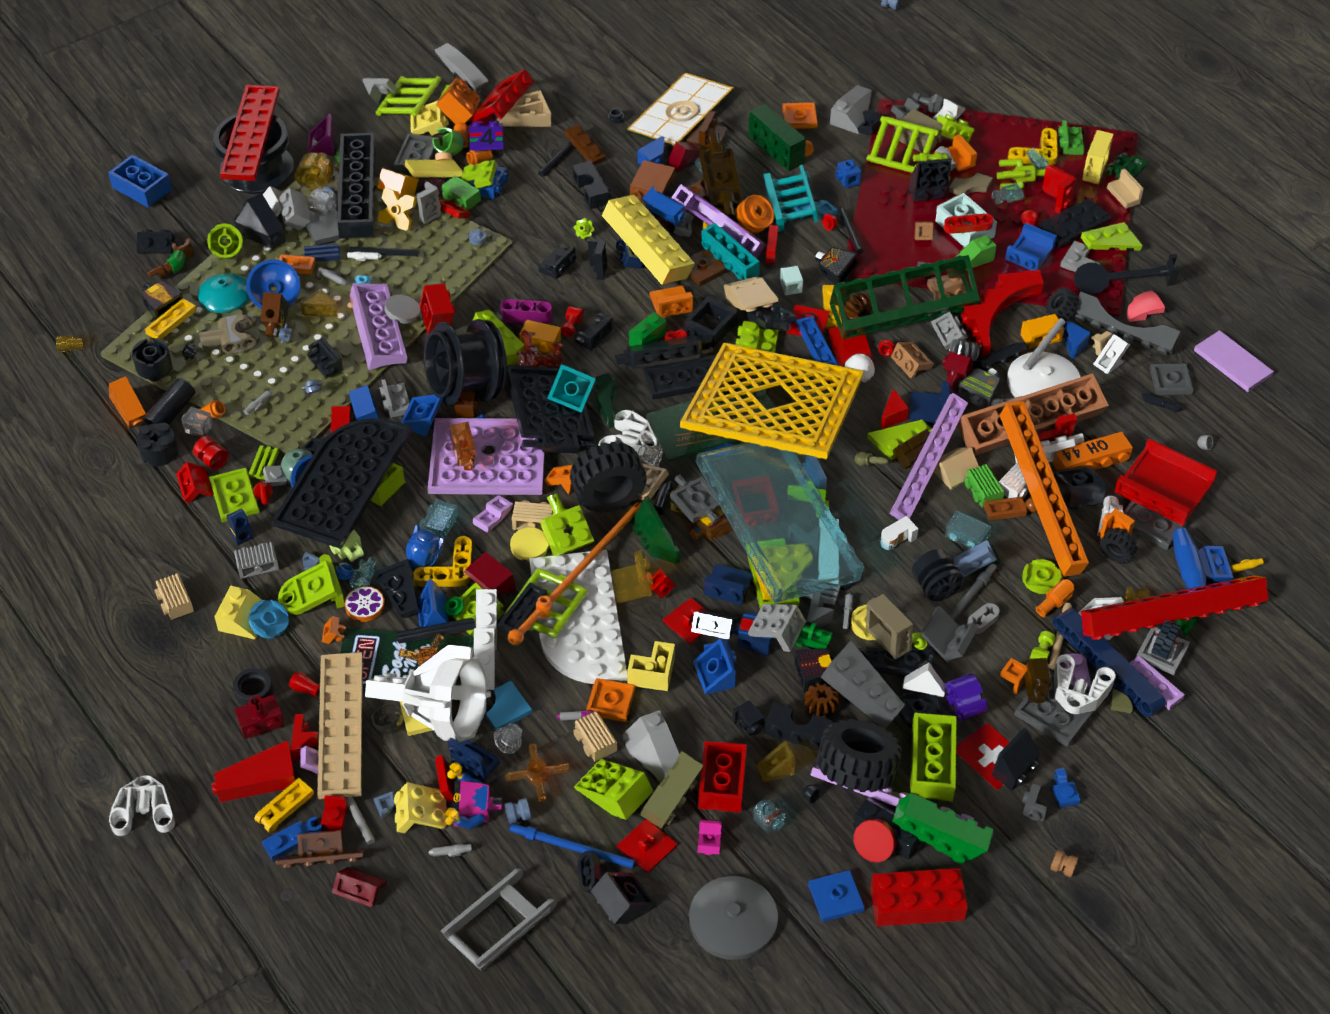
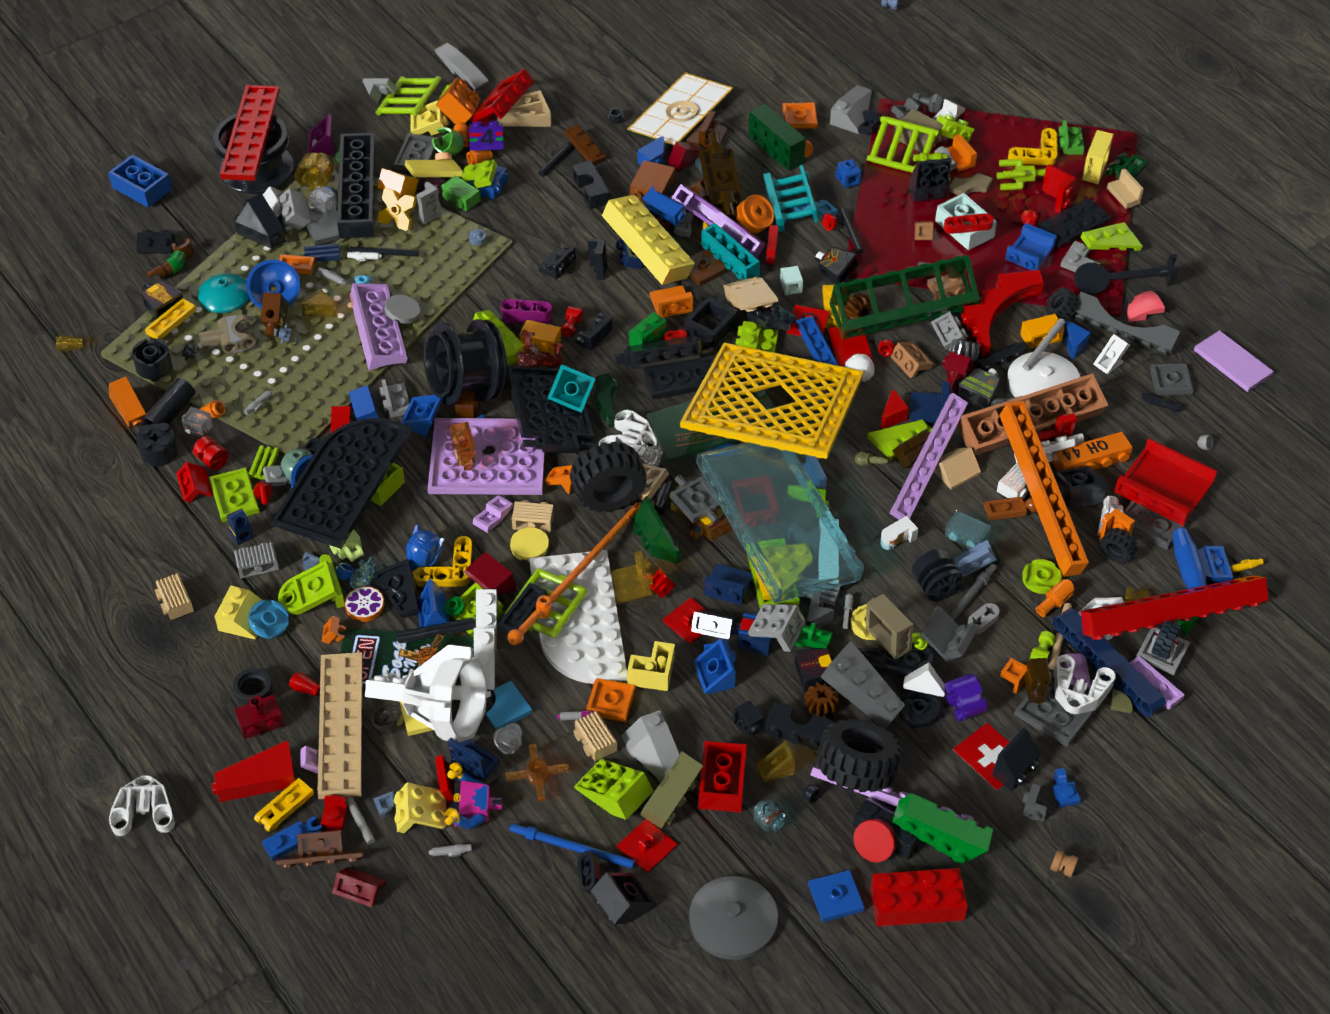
lime cylinder [207,223,243,259] -> none
red slope [291,714,319,761] -> none
sand blue plate [302,380,323,394] -> none
black hinge [307,337,343,379] -> none
red brick [419,283,455,335] -> none
clear light blue brick [419,499,459,539] -> none
red tile [439,199,471,219] -> none
light grey piece [441,868,556,972] -> none
sand blue wheel [505,798,531,824] -> none
lime brick [540,493,594,556] -> none
lime plant [574,218,595,239] -> none
dark pink bracket [698,820,721,855] -> none
lime brick [910,713,956,801] -> none
bright green slope [957,235,996,270] -> none
bright green brick [964,464,1005,508] -> none
clear light blue plate [991,183,1024,204] -> none
clear light blue cone [1026,148,1048,170] -> none
tan tile [1091,331,1112,356] -> none

